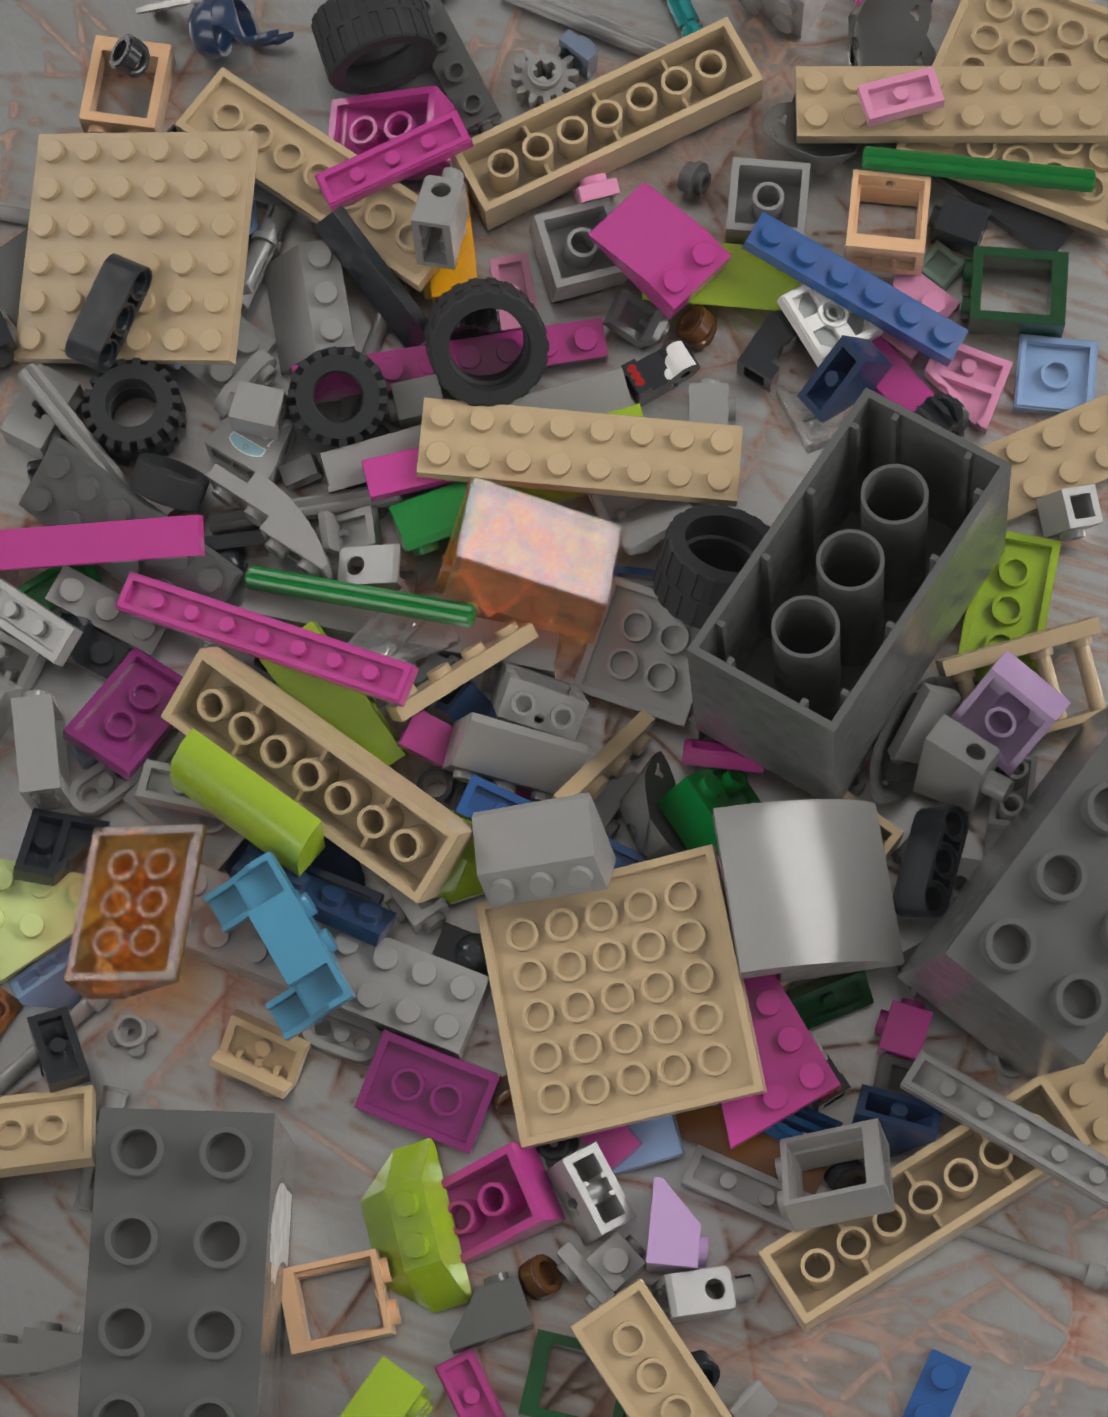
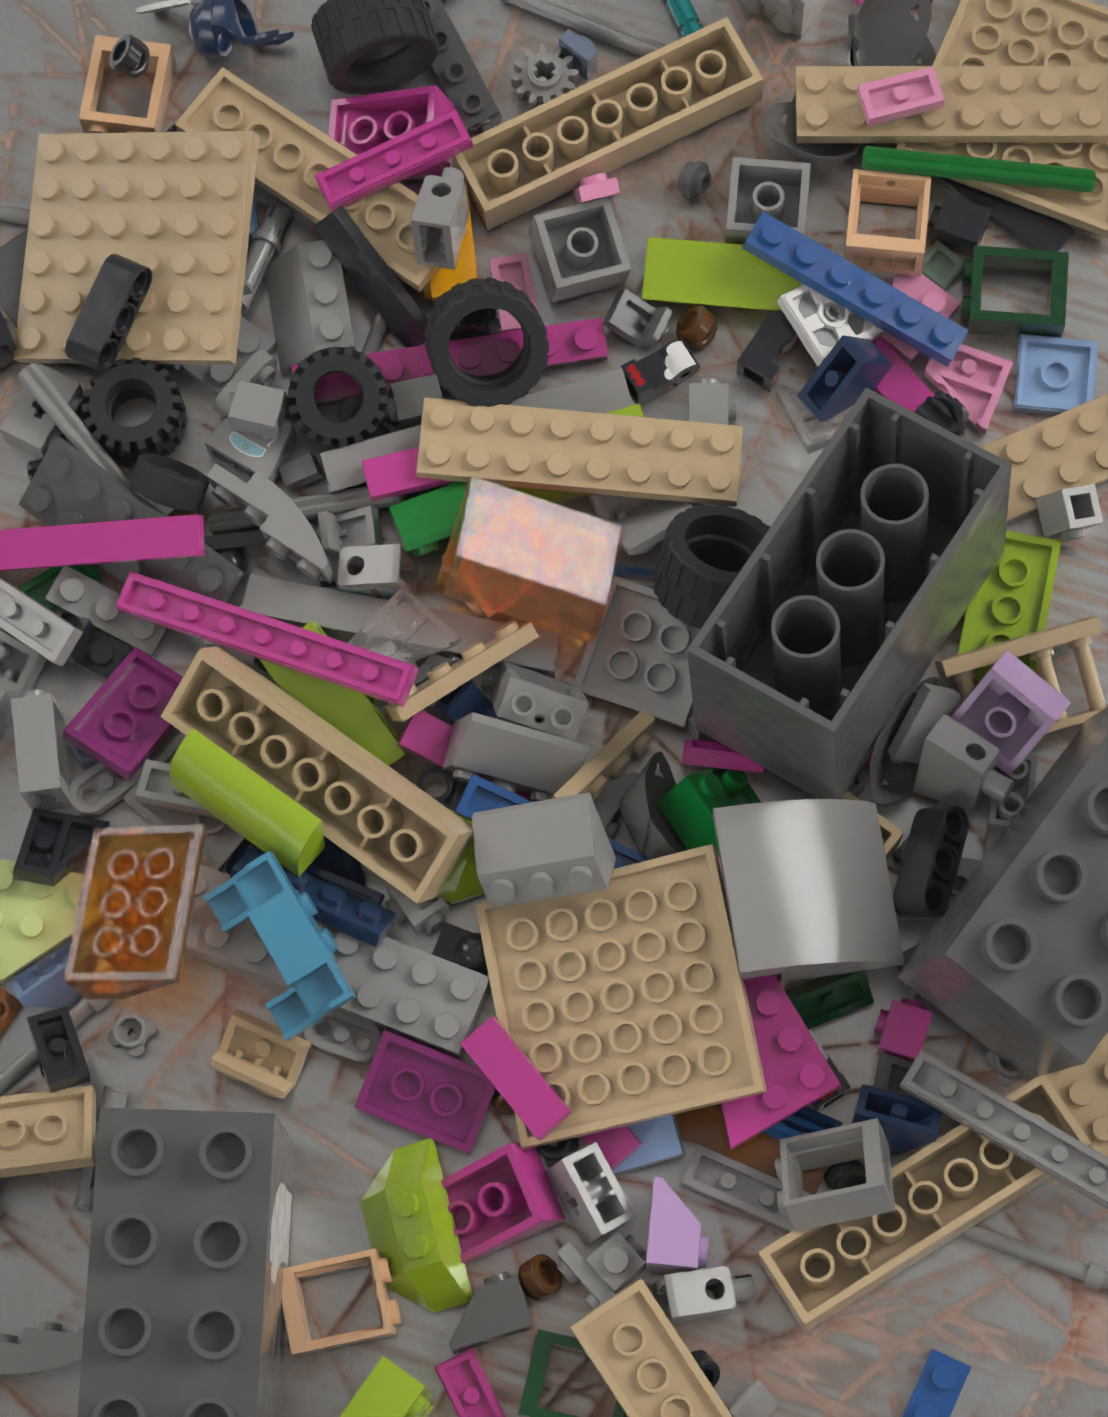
green axle [244,566,476,628] -> none
dark pink slope [588,181,731,320] -> none
none -> dark pink tile [461,1016,573,1140]

